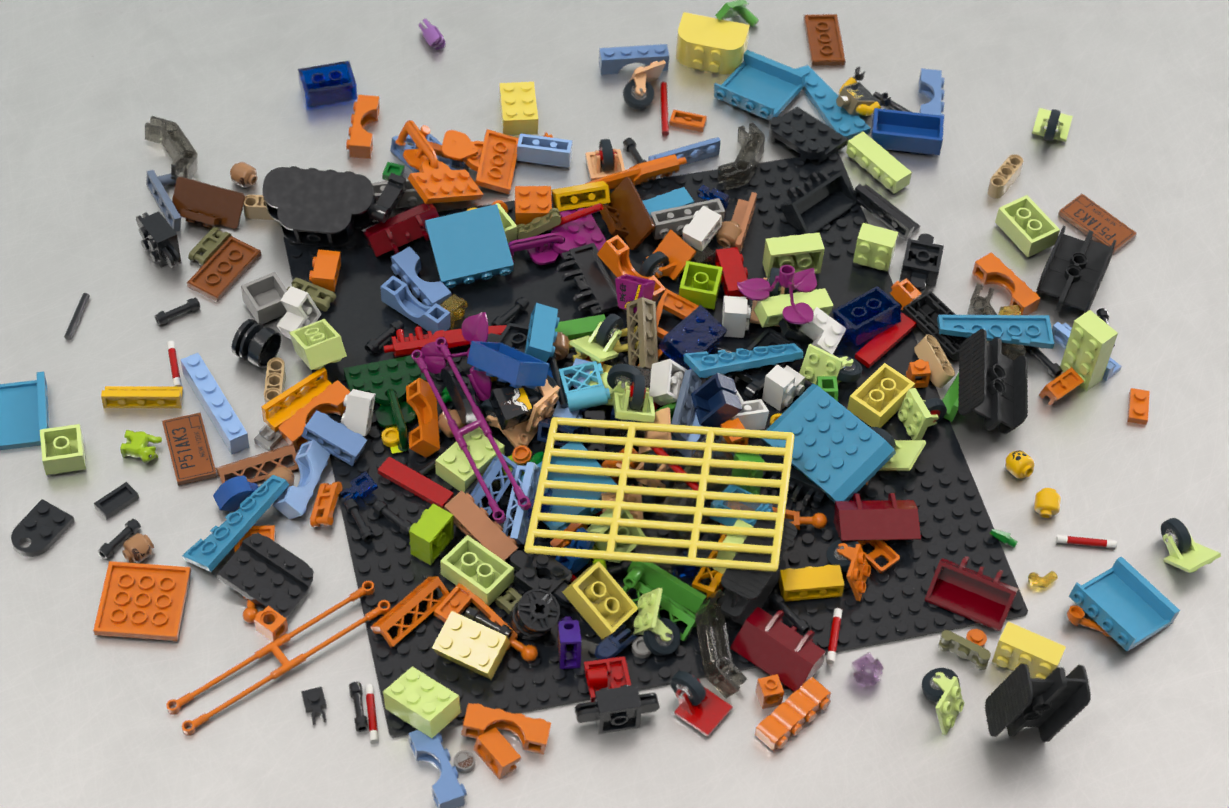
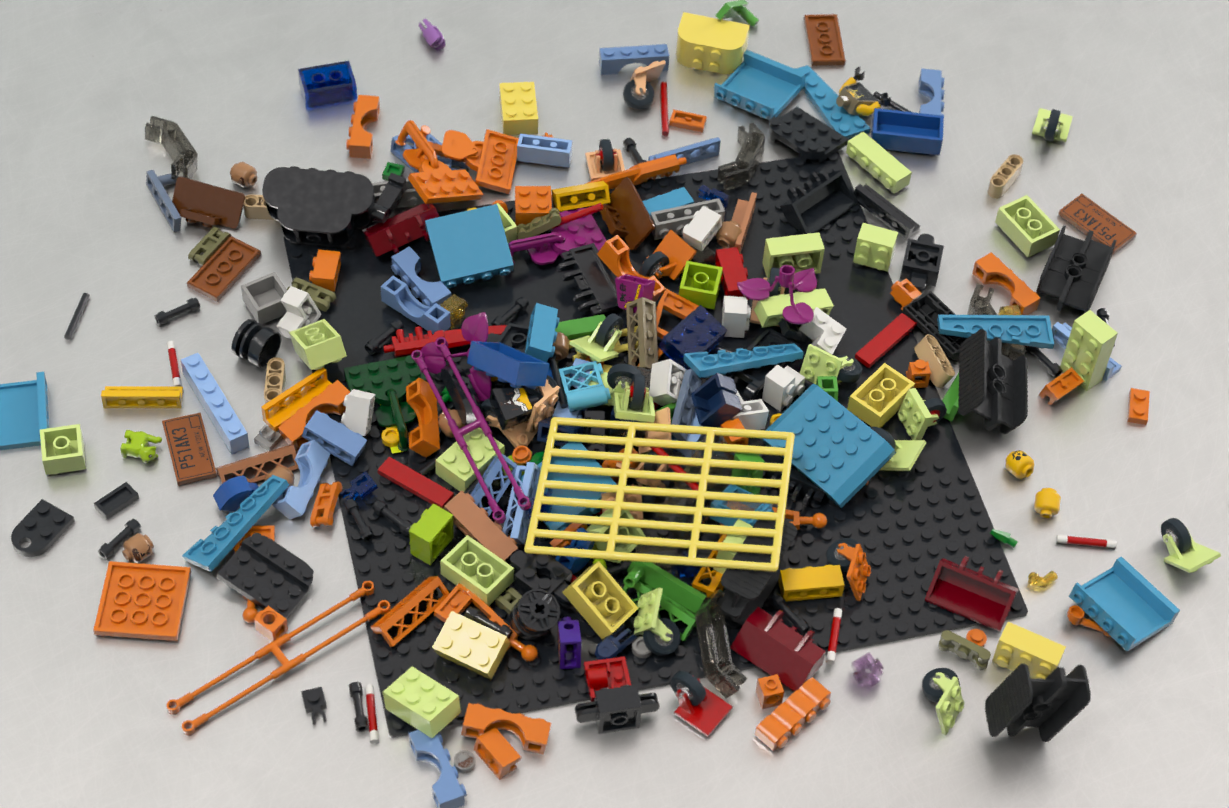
black brick [136,211,181,268] -> none
clear blue brick [833,286,901,346] -> none
dark red piece [834,493,921,541] -> none
orange piece [857,540,900,573] -> none

